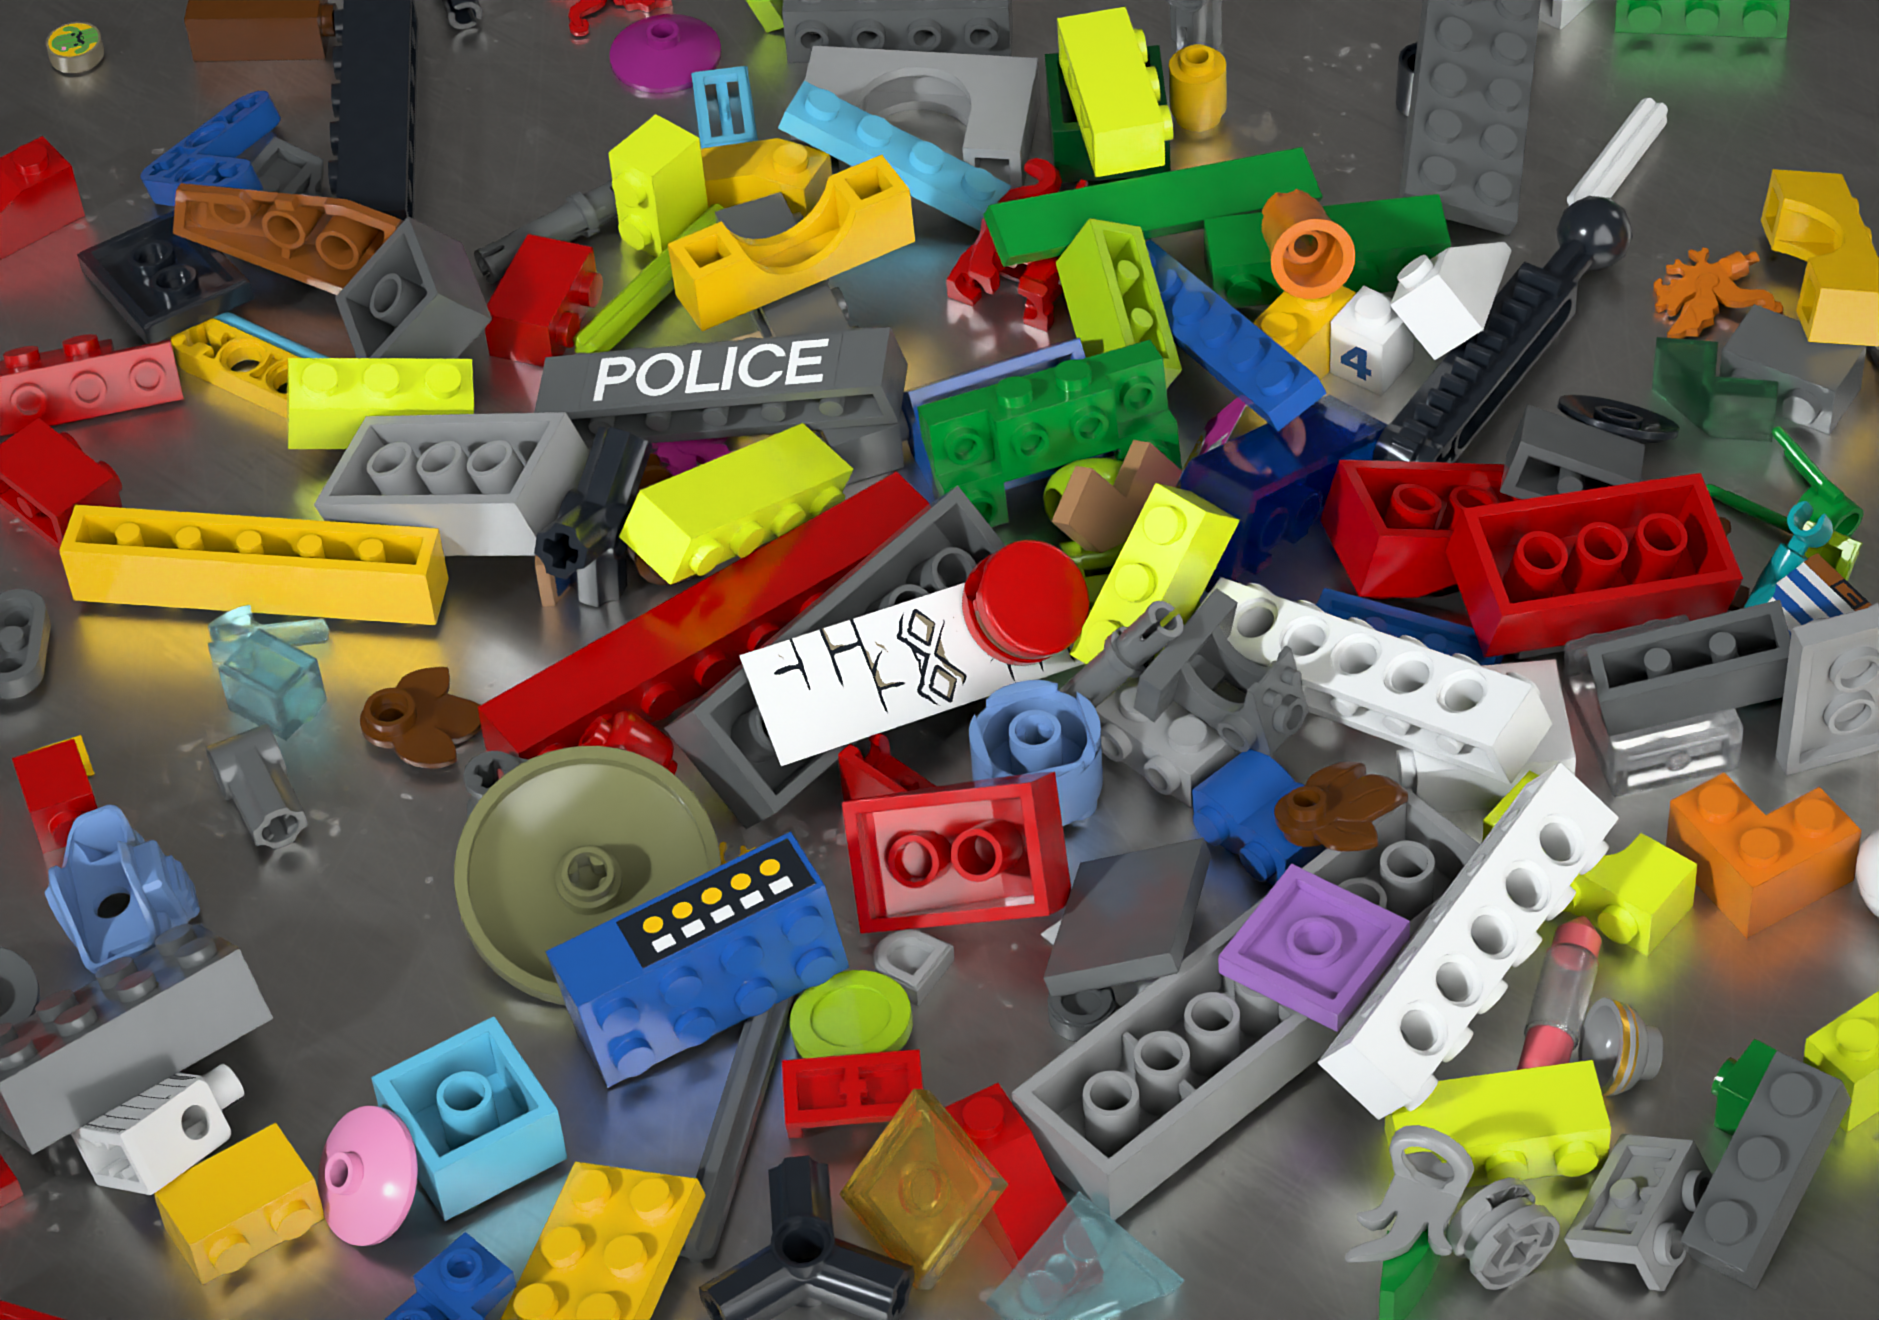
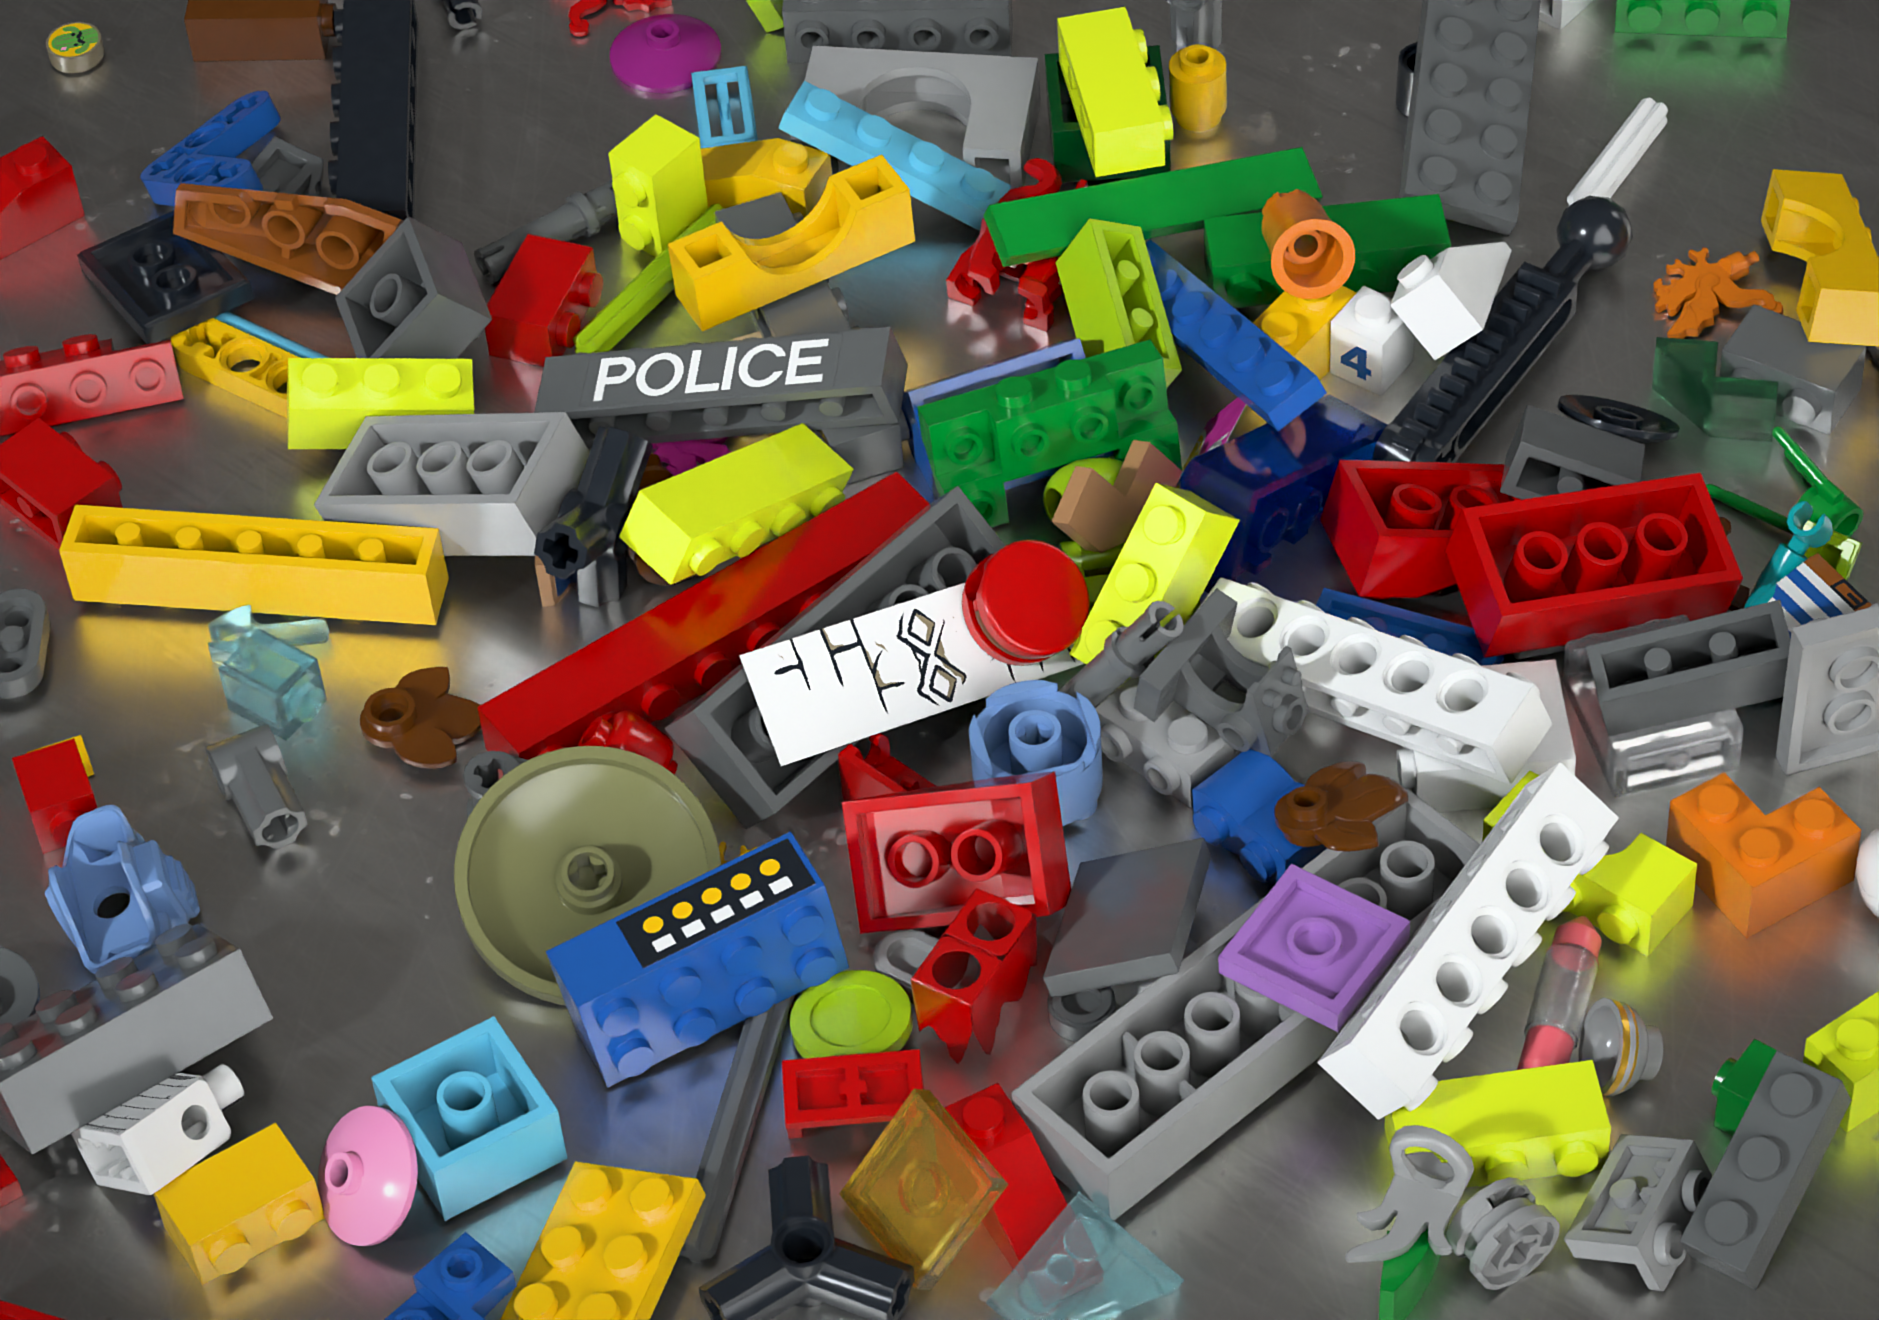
none -> red piece [911,888,1037,1064]

